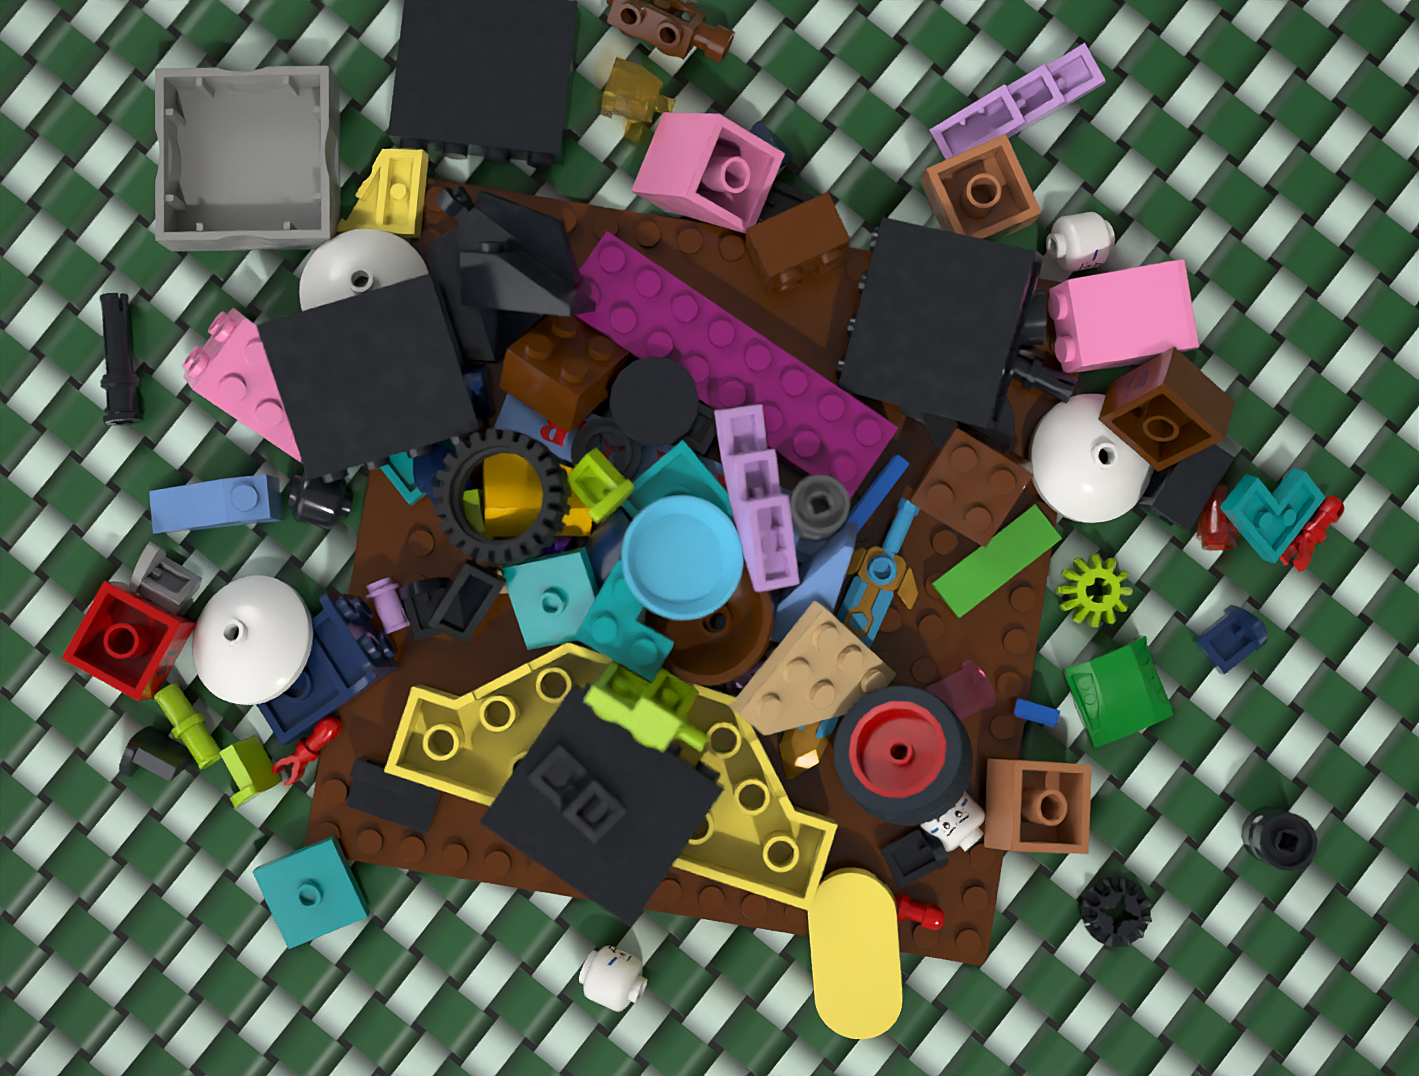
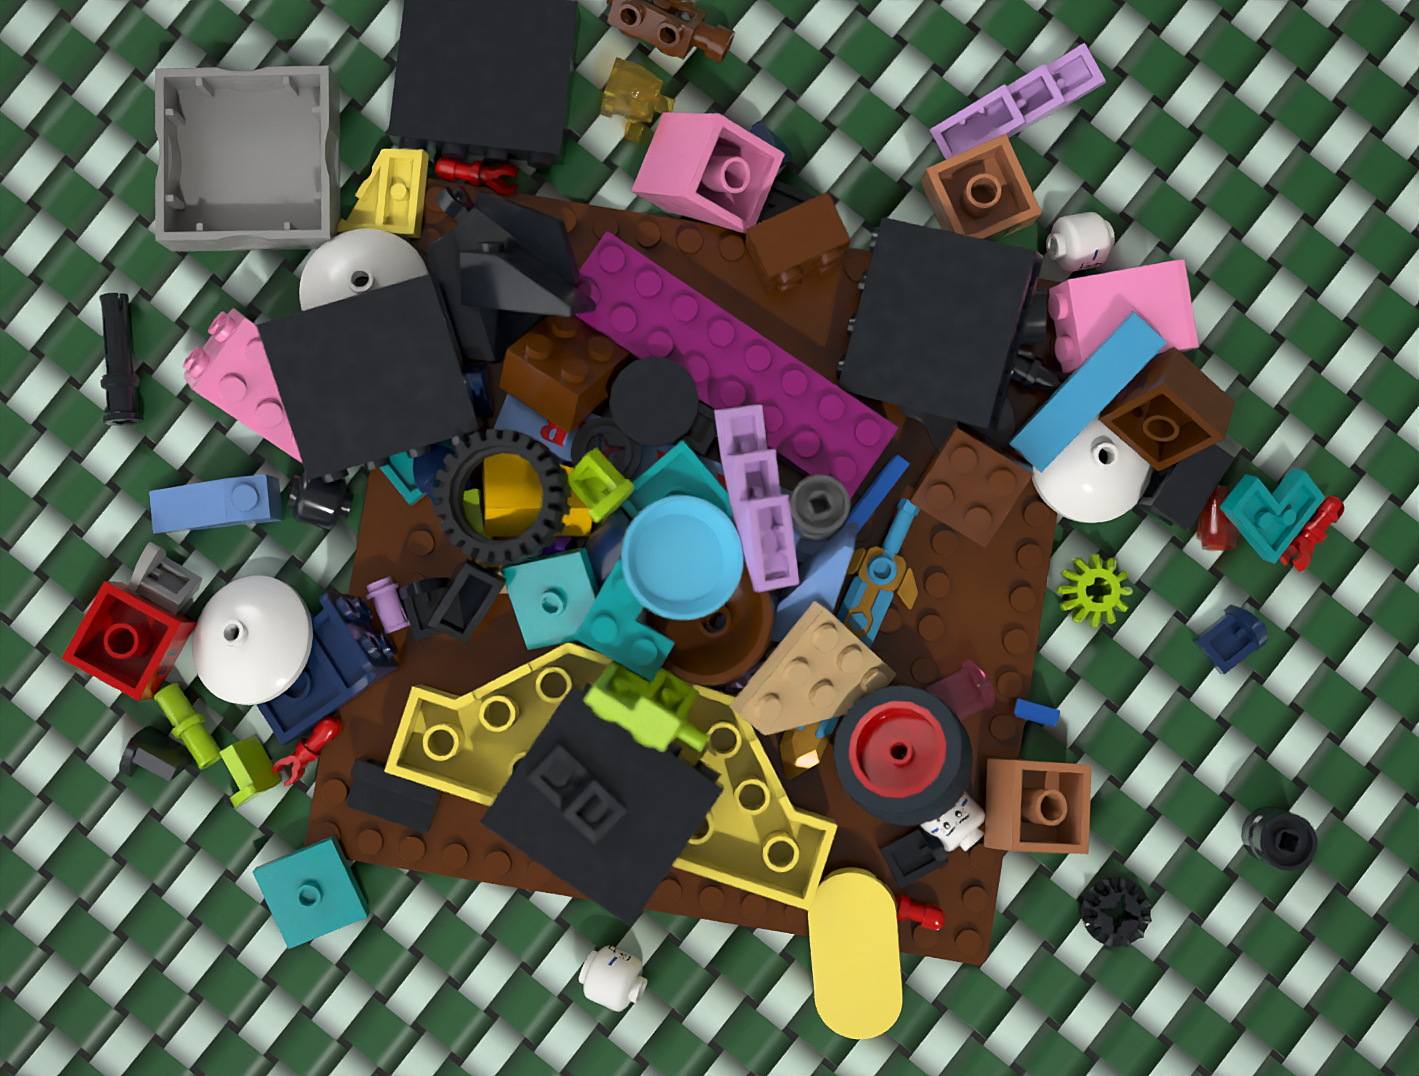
bright green tile [931,504,1062,618] -> none
green slope [1062,635,1174,748] -> none
none -> red piece [435,157,520,194]
none -> dark azure tile [1008,311,1167,473]

